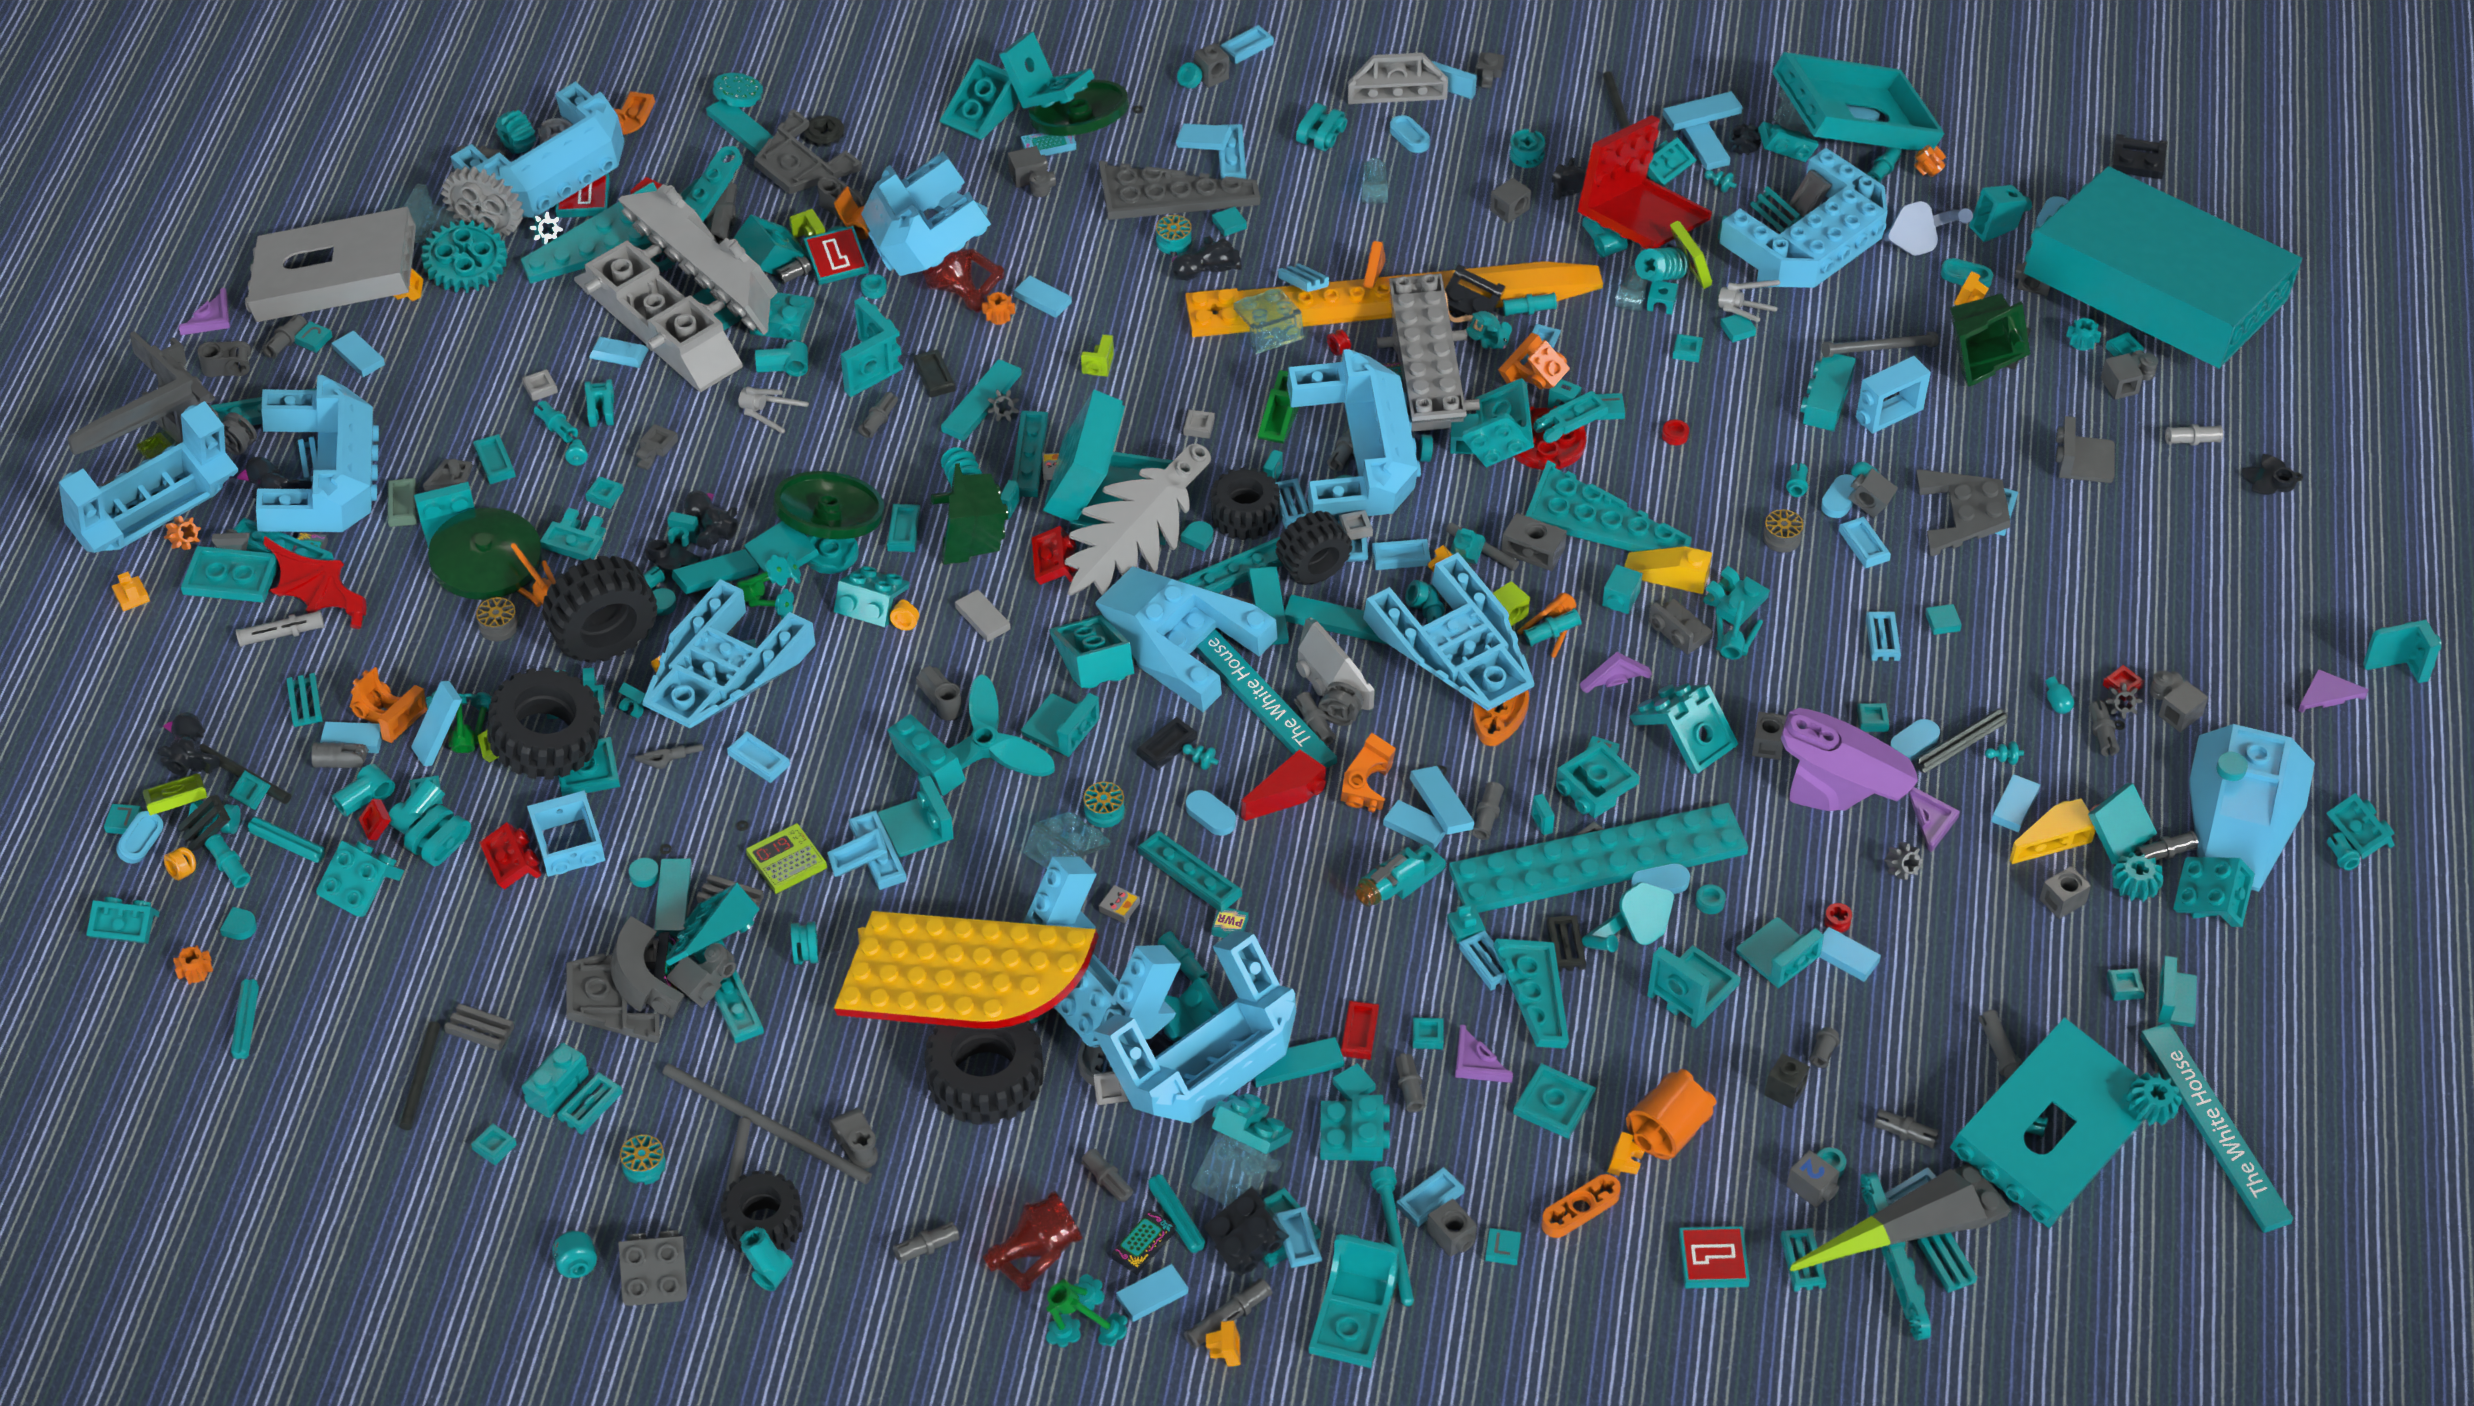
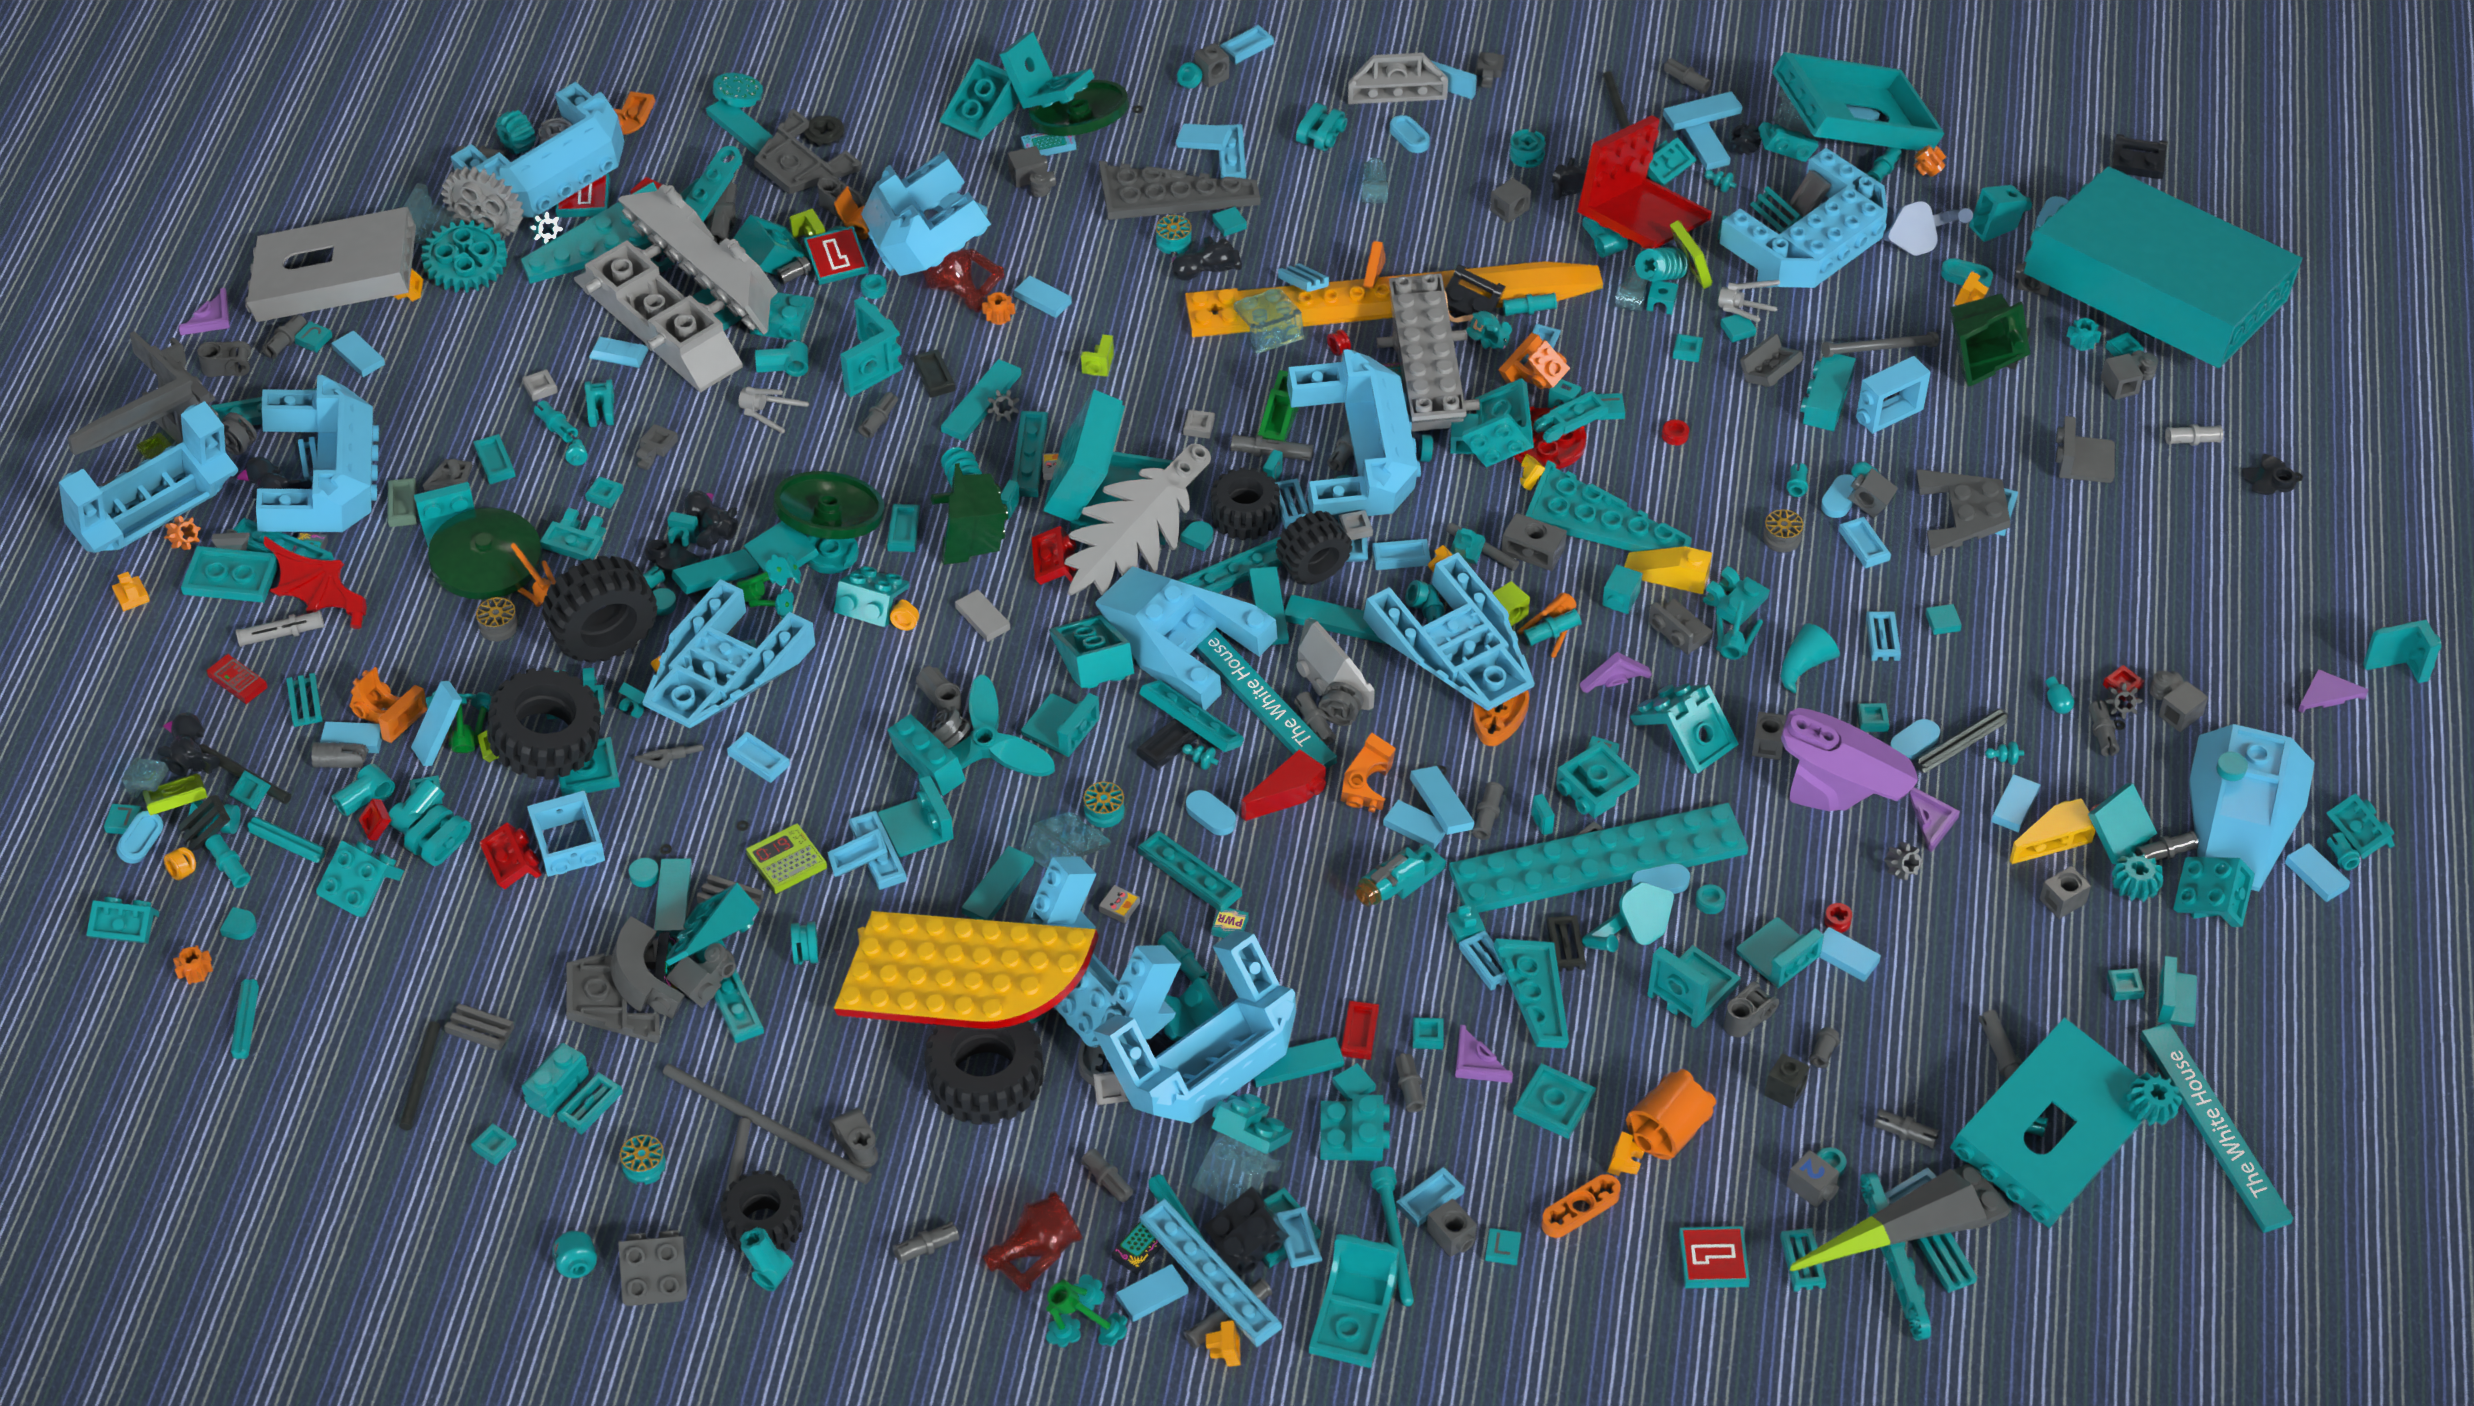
none -> clear light blue bracket [121,758,169,798]
none -> red tile [206,654,268,704]
none -> dark grey wheel [925,706,970,749]
none -> teal tile [962,846,1034,921]
none -> teal tile [1139,680,1244,752]
none -> medium azure tile [1140,1199,1282,1347]
none -> dark grey pin [1231,434,1313,462]
none -> yellow tile [1520,454,1545,491]
none -> dark grey axle [1664,58,1711,94]
none -> dark grey piece [1723,981,1779,1037]
none -> dark grey bracket [1740,334,1804,387]
none -> teal hat [1780,623,1840,693]
none -> medium azure tile [2285,843,2350,902]

